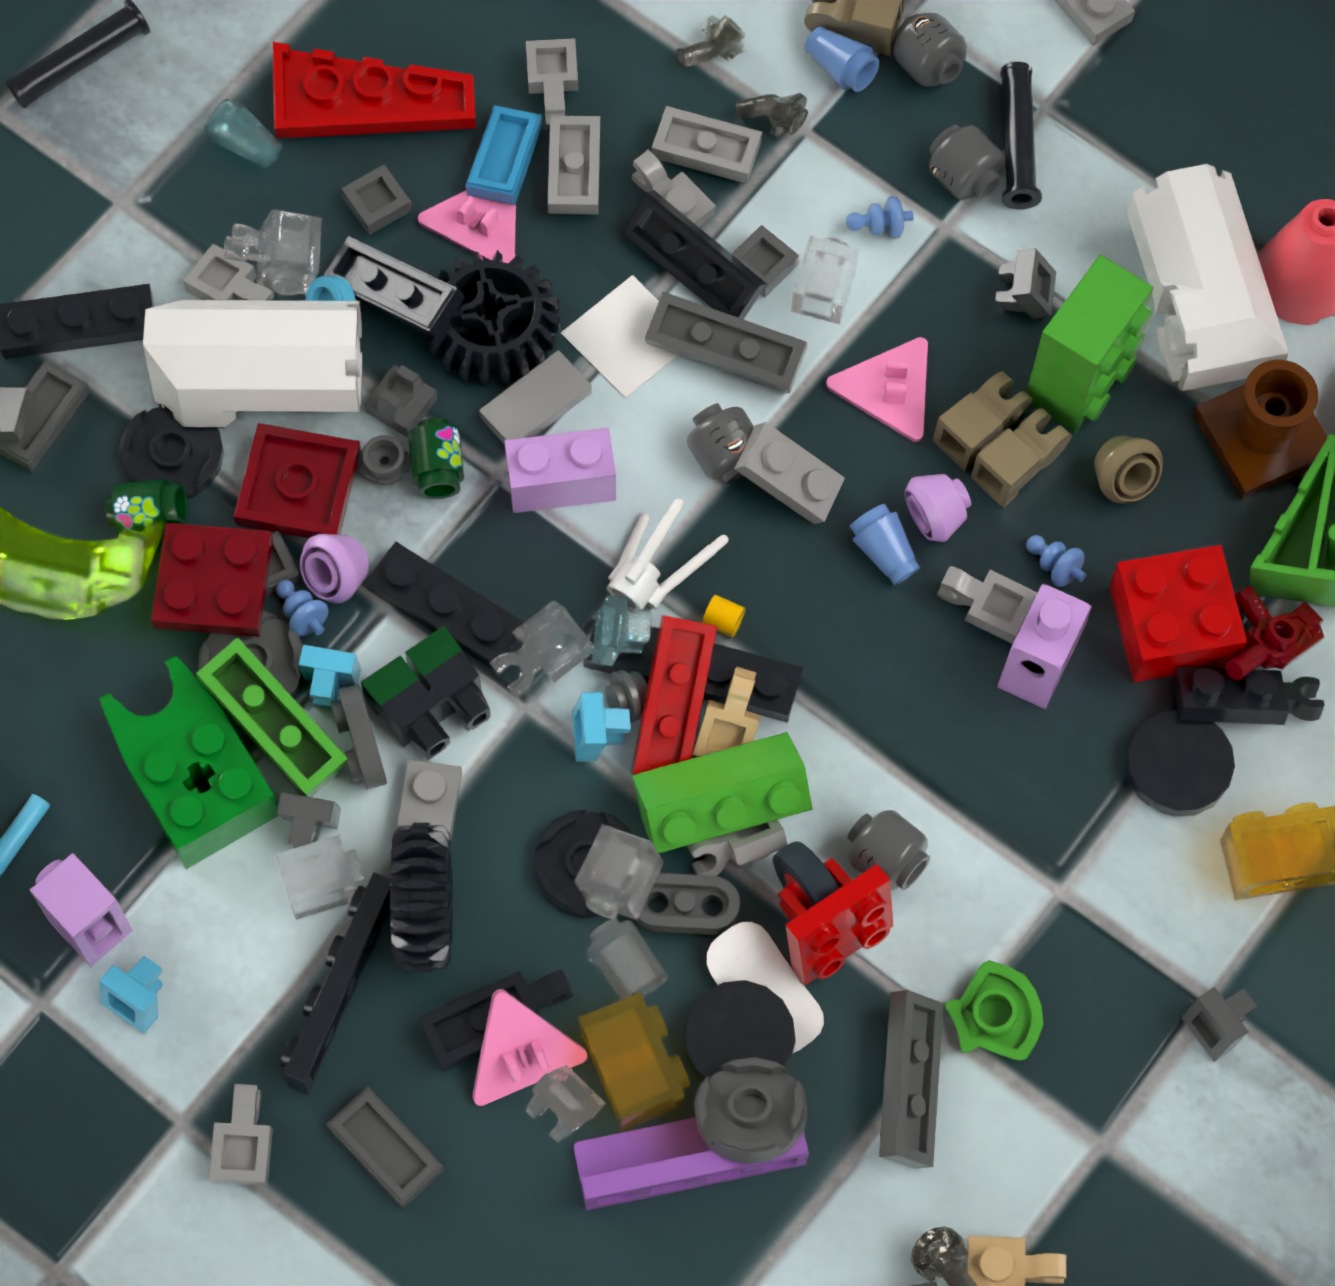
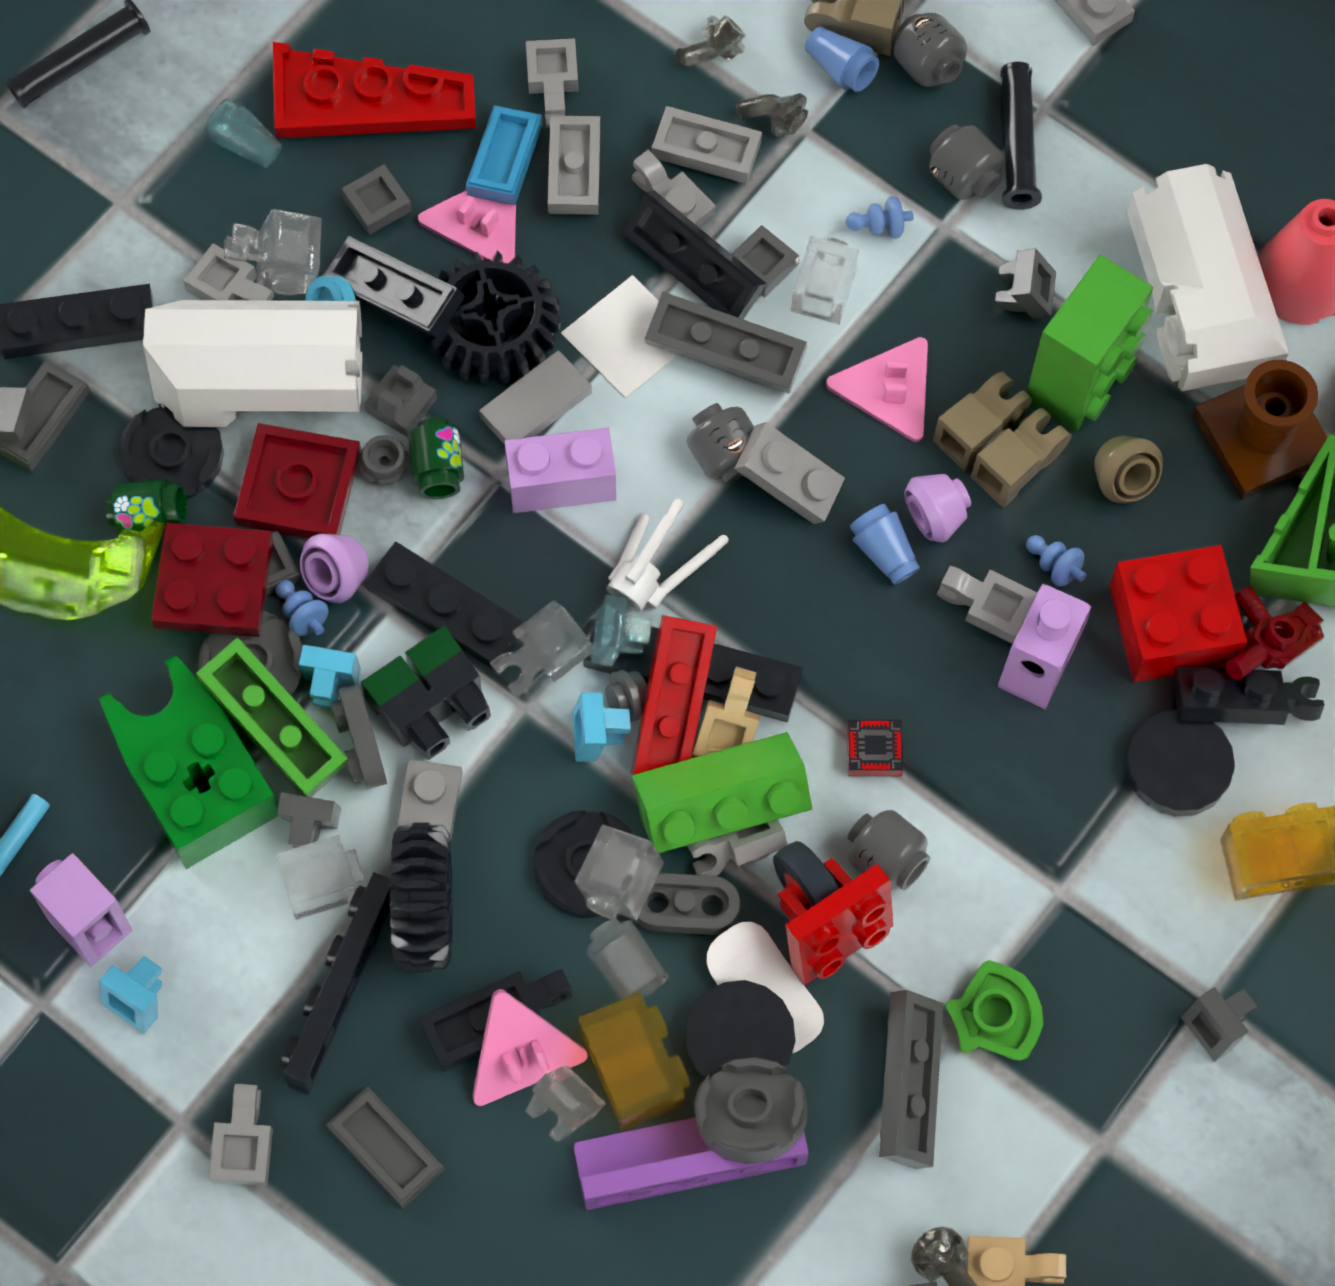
yellow piece [702,594,746,638] -> none
none -> tile [847,720,903,776]

